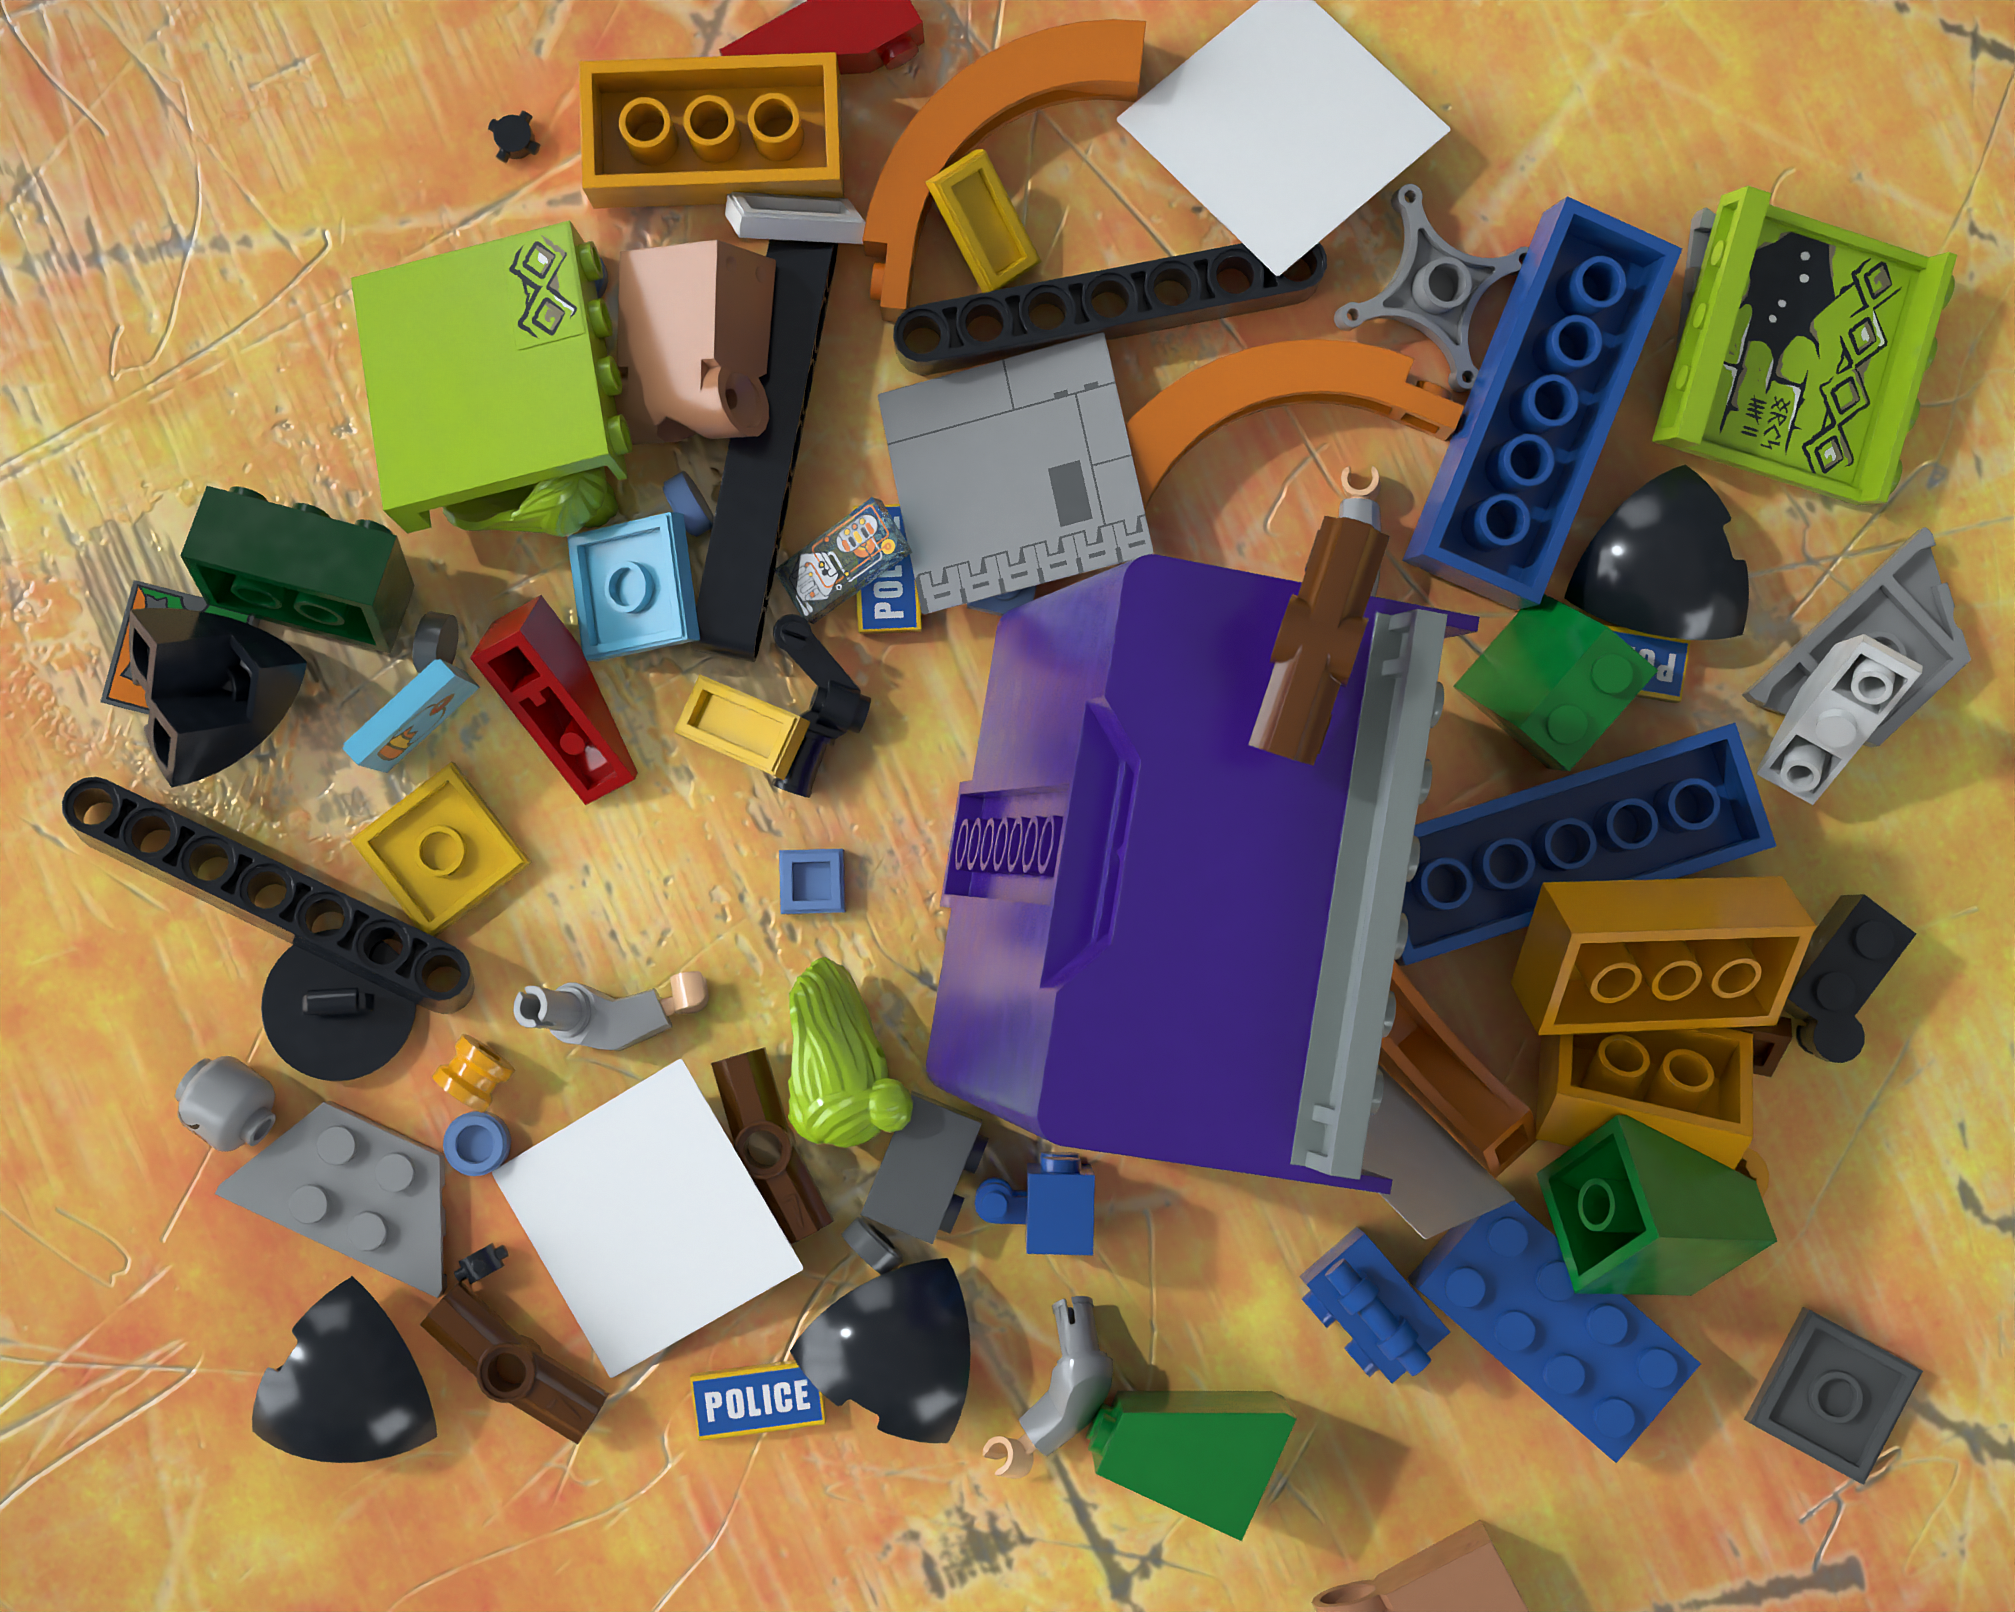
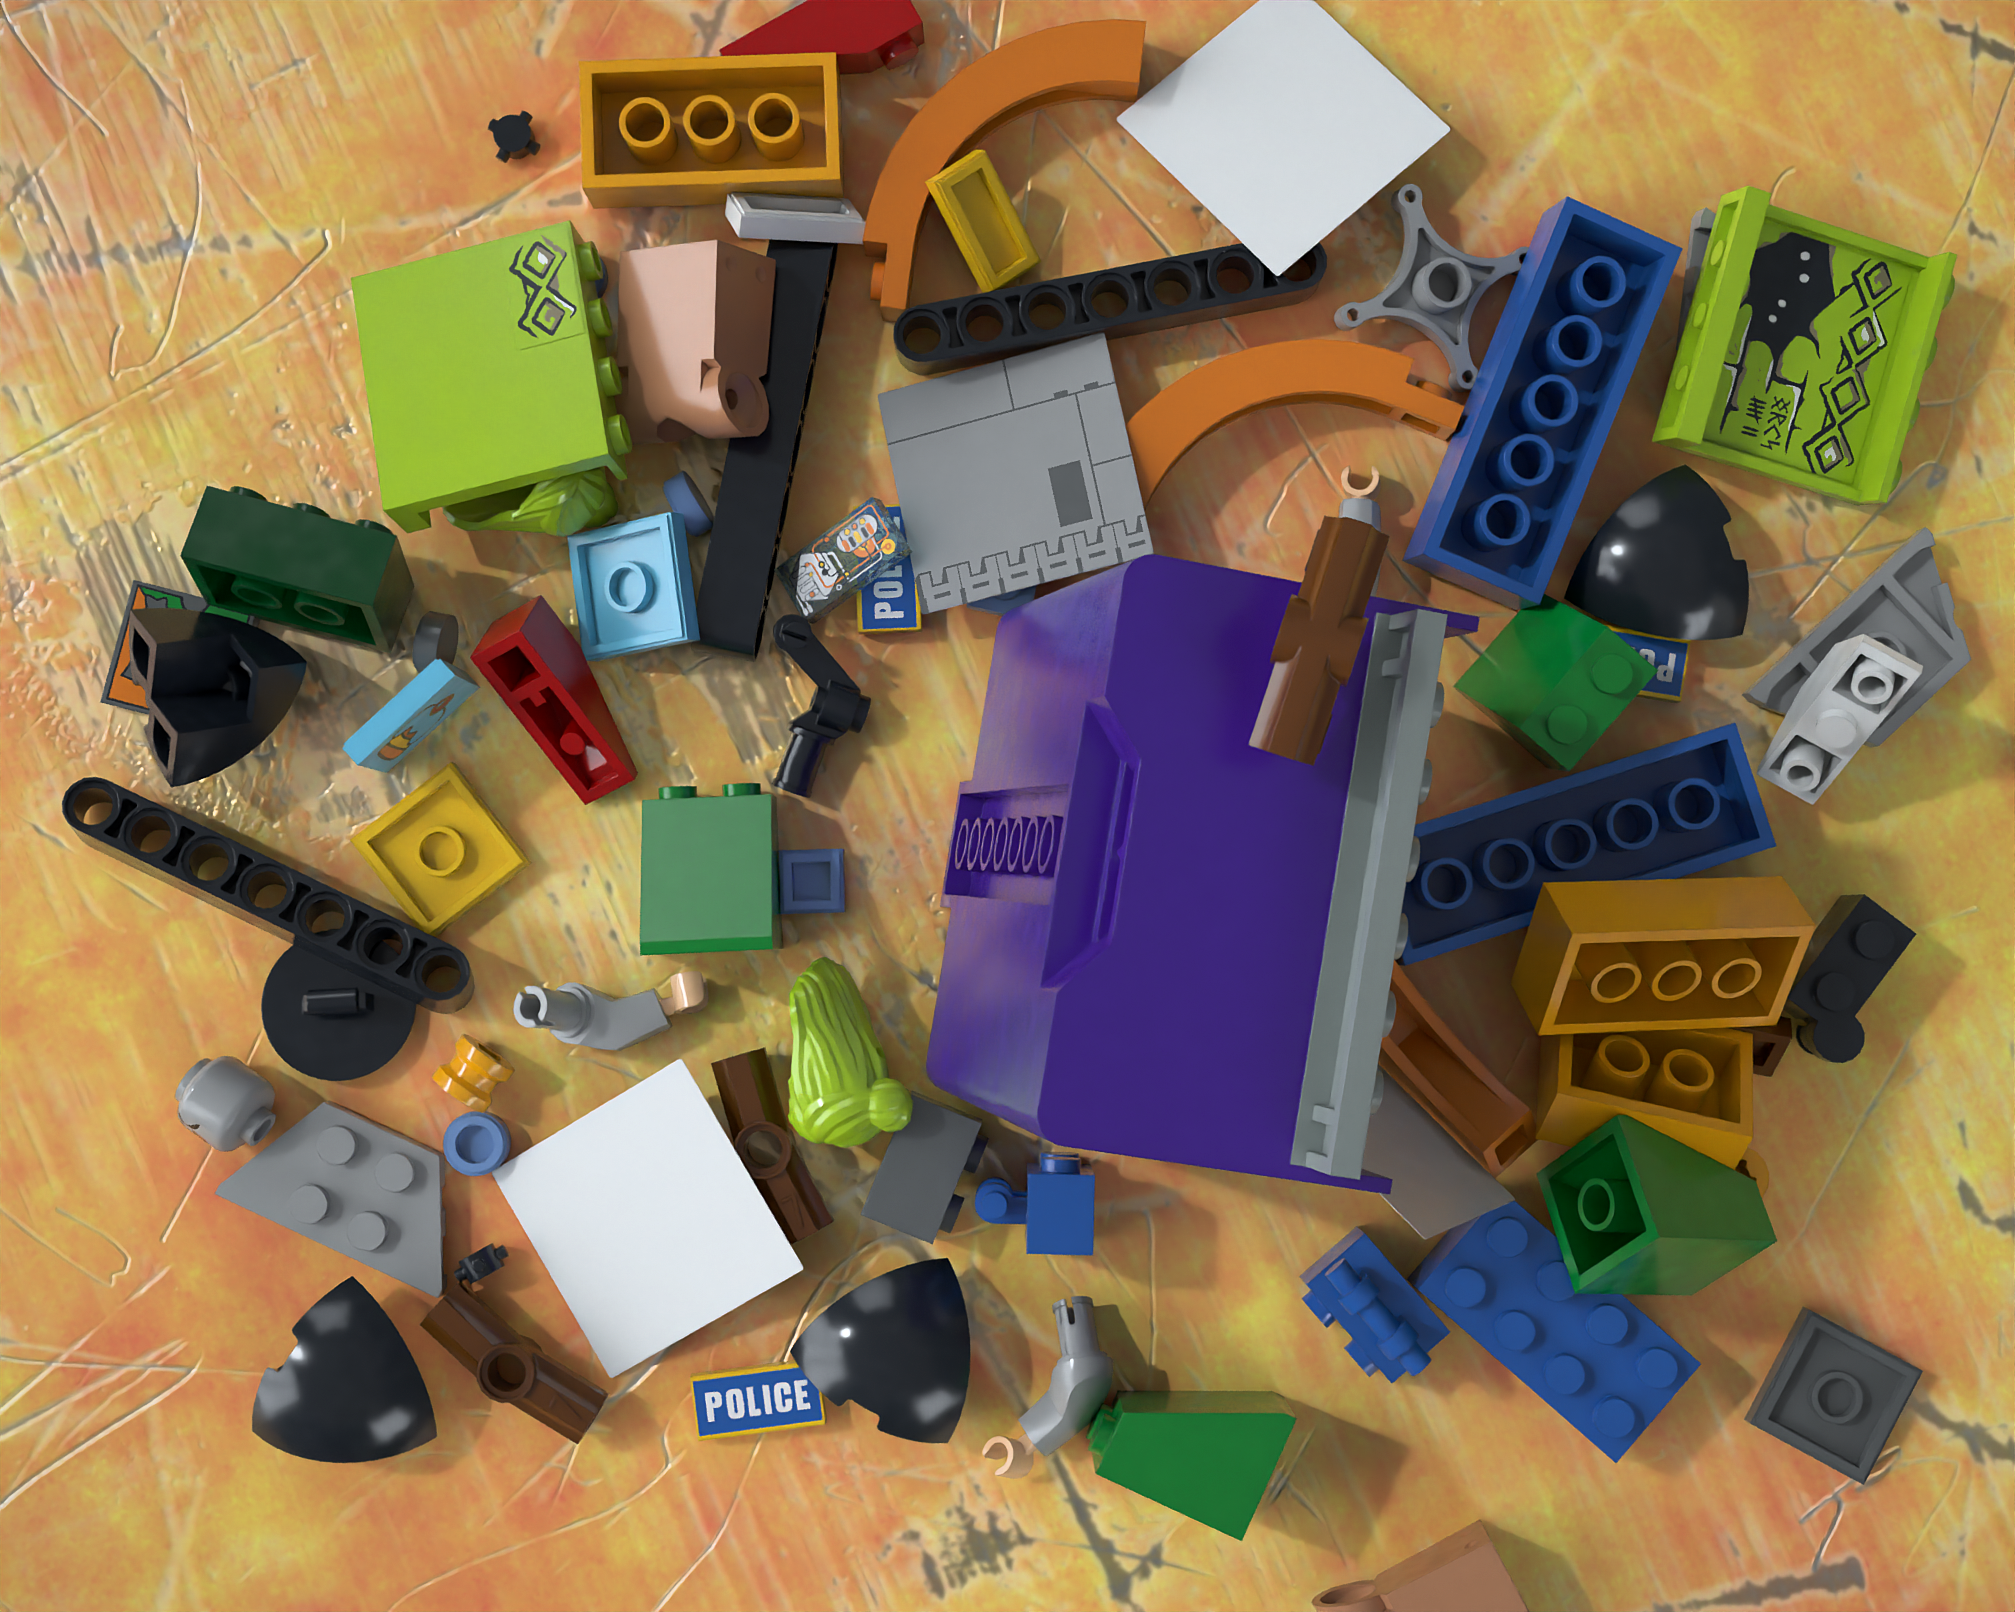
yellow tile [674,674,810,780] -> none
dark grey tile [841,1217,904,1275] -> none
none -> green slope [640,783,783,956]

